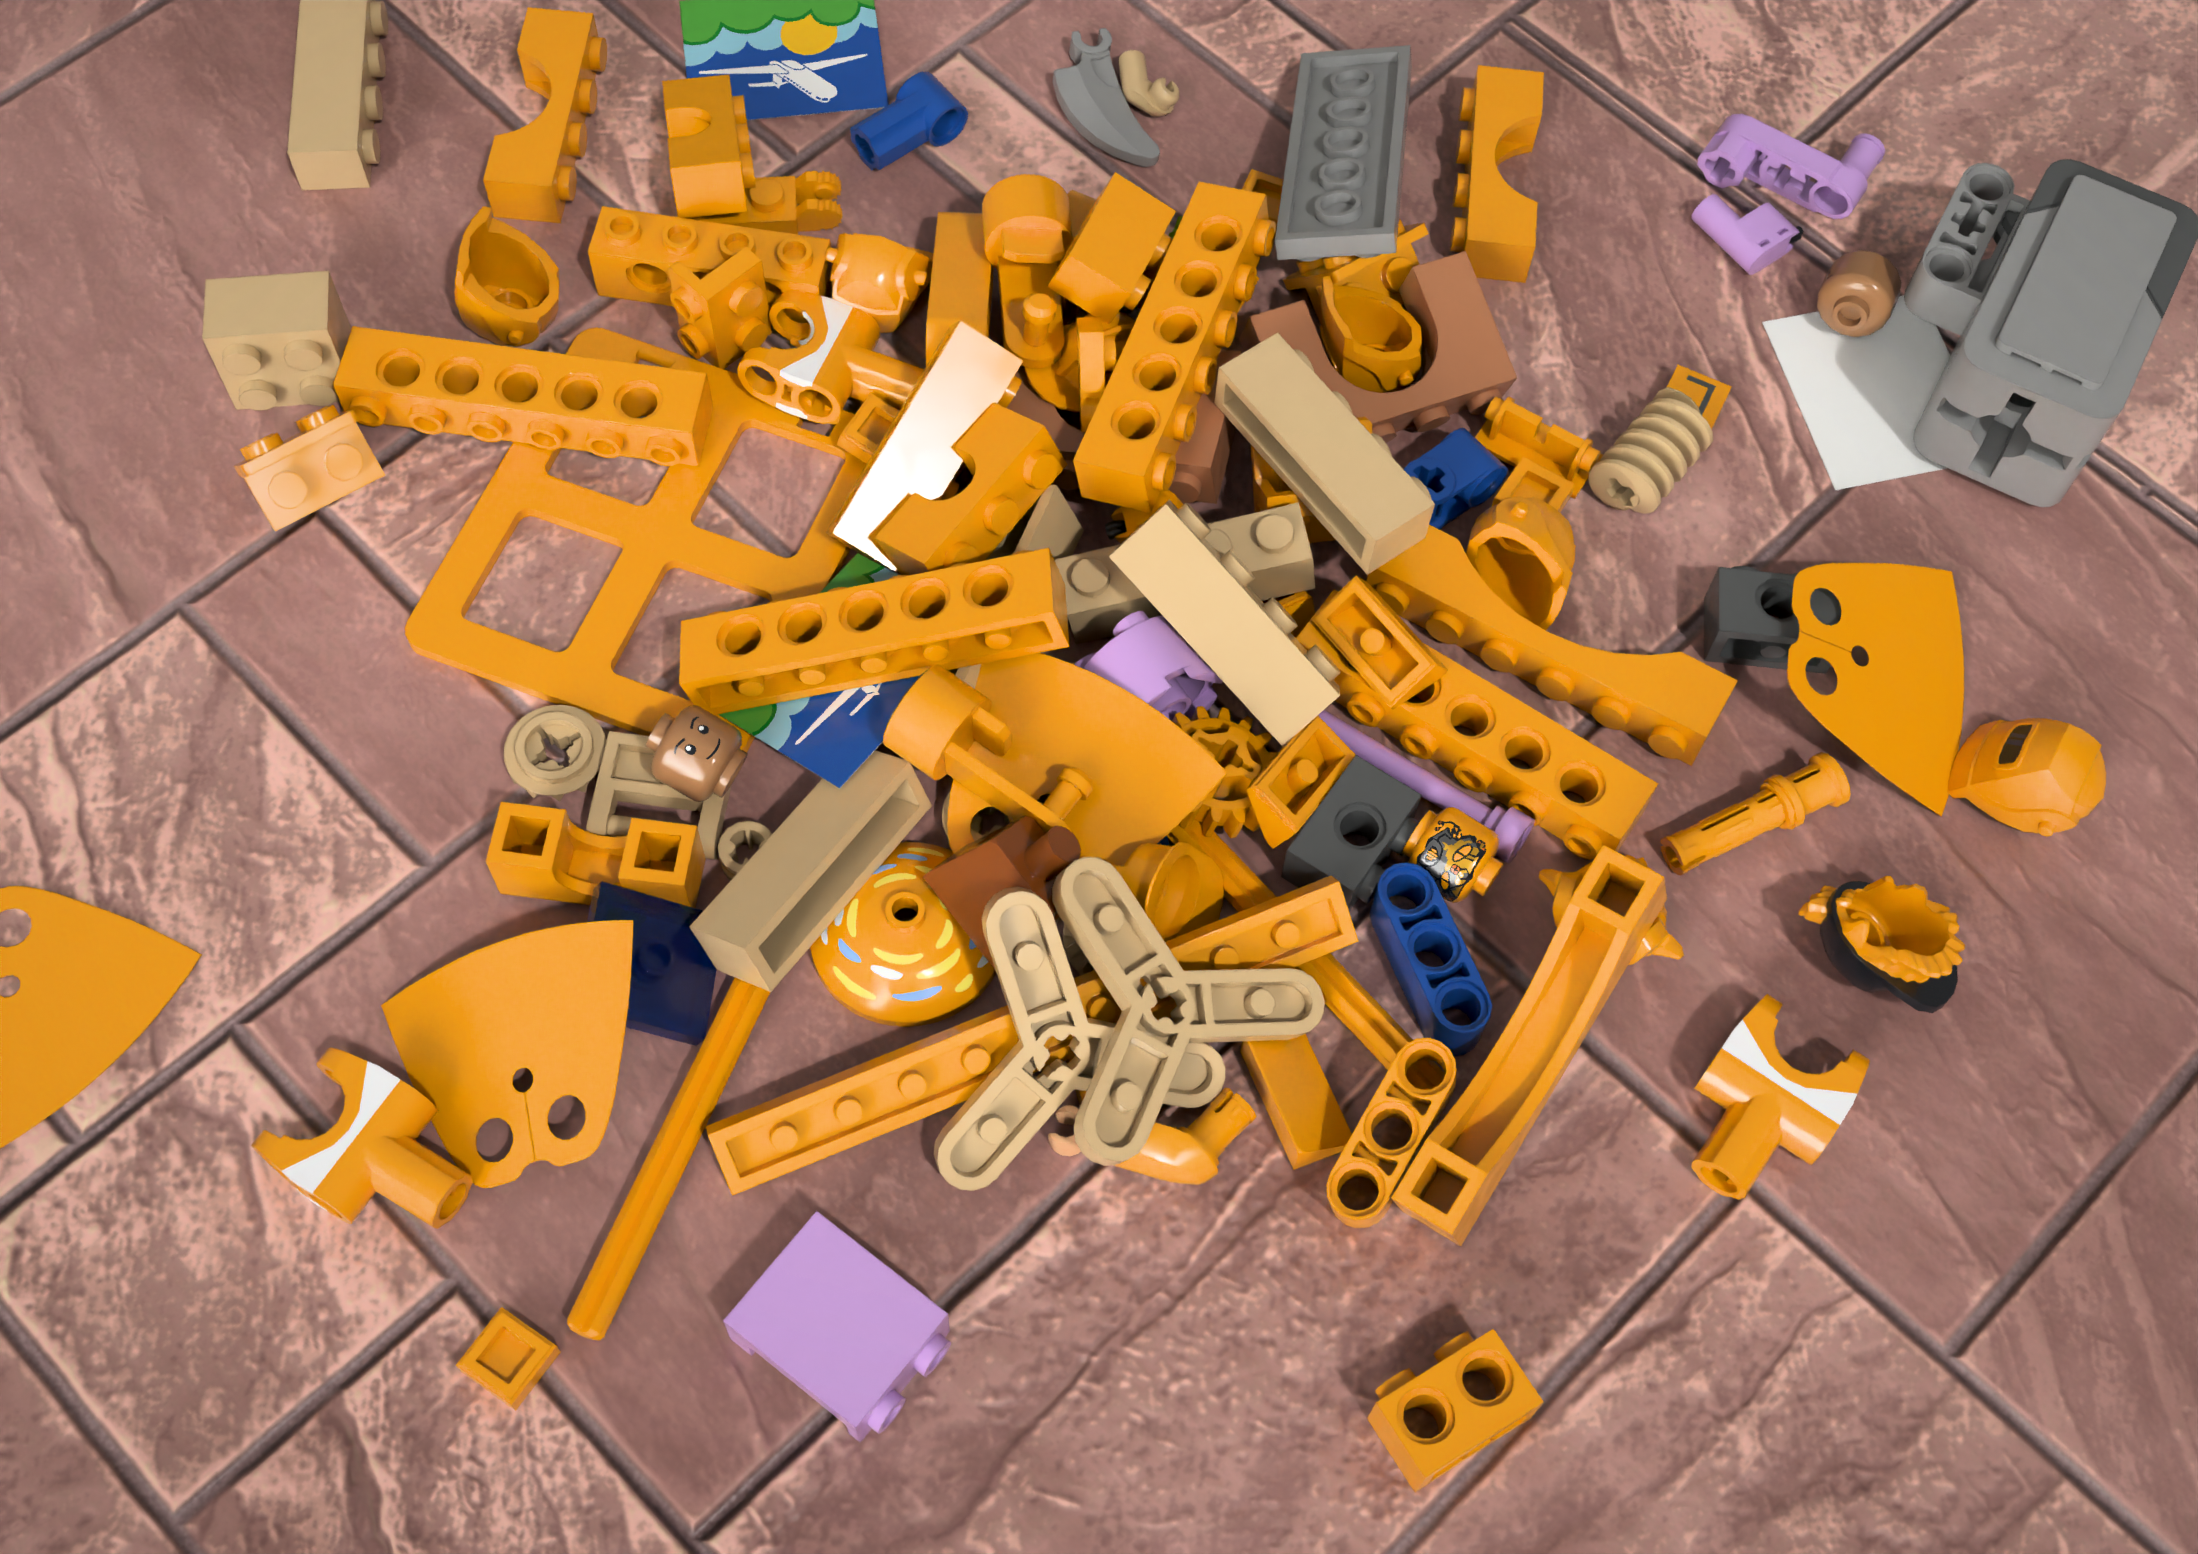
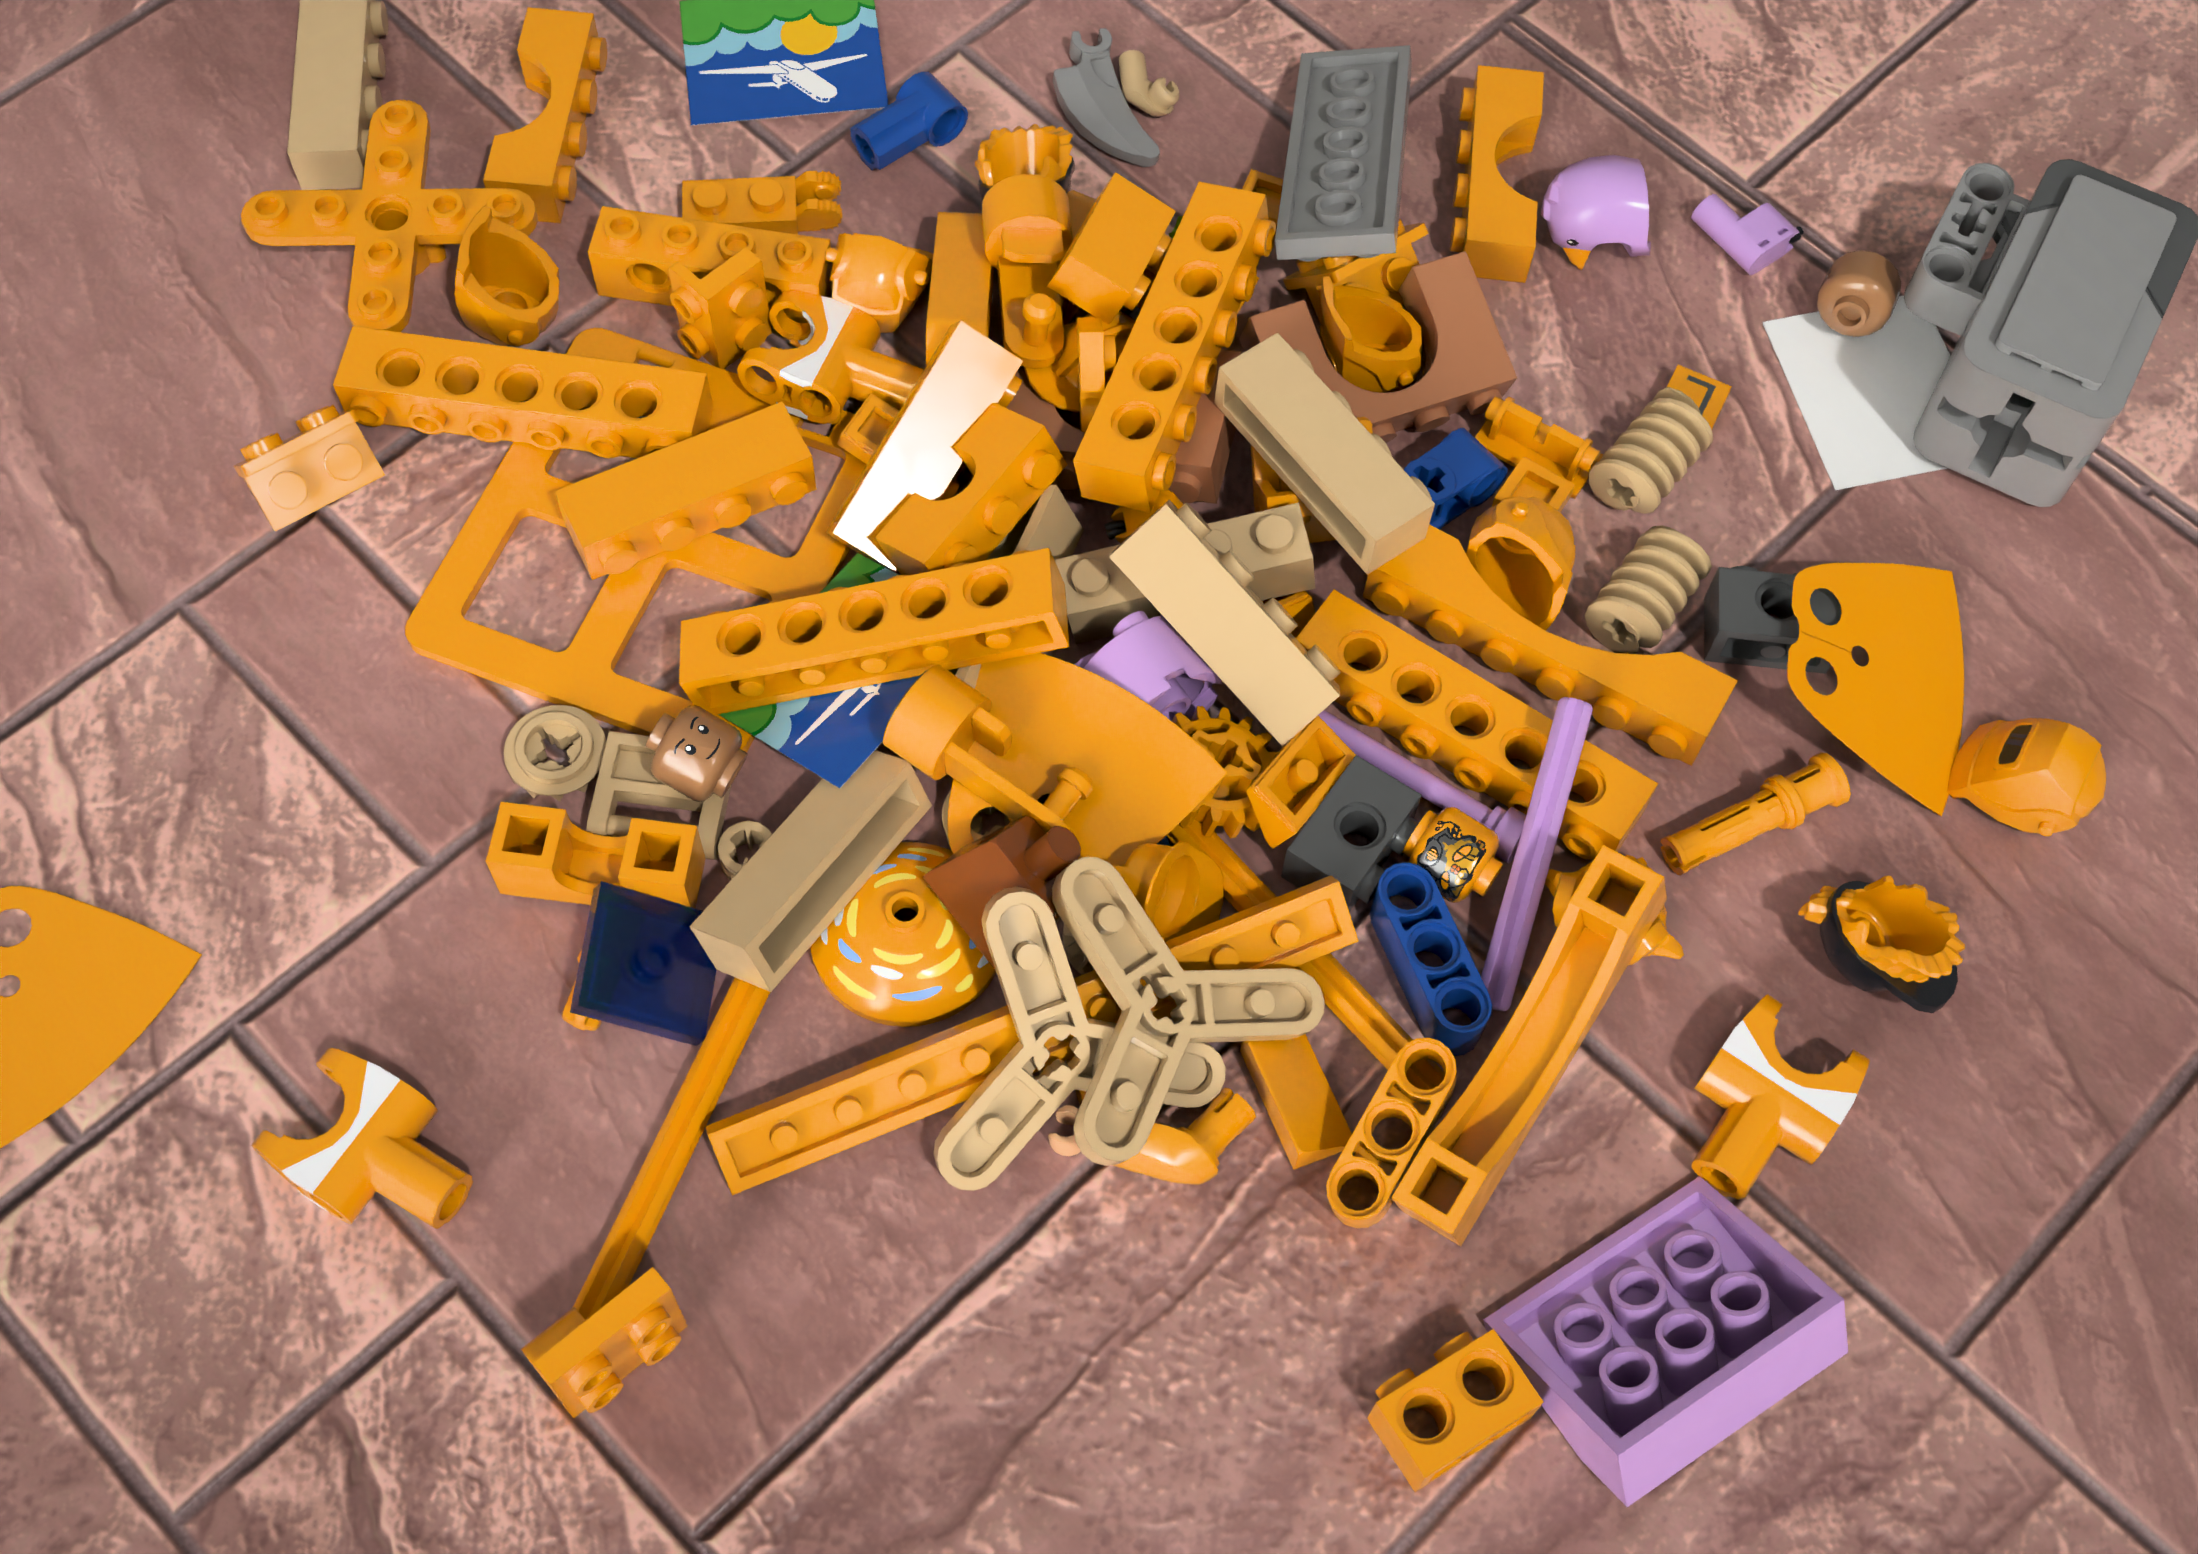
tan brick [202,271,351,411] -> none
light orange piece [381,920,634,1188] -> none
light orange tile [456,1307,561,1411] -> none
light orange arch [662,74,756,218] -> none
lavender panel [723,1211,951,1442] -> none
light orange slope [1311,575,1448,710] -> none
lavender beam [1697,114,1885,219] -> none
none -> light orange piece [241,99,538,332]
none -> light orange plate [521,1267,688,1419]
none -> light orange brick [555,401,817,580]
none -> light orange hair [975,124,1075,201]
none -> lavender axle [1481,697,1593,1011]
none -> lavender slope [1483,1176,1848,1507]
none -> lavender piece [1541,155,1651,270]
none -> tan piece [1584,525,1712,654]

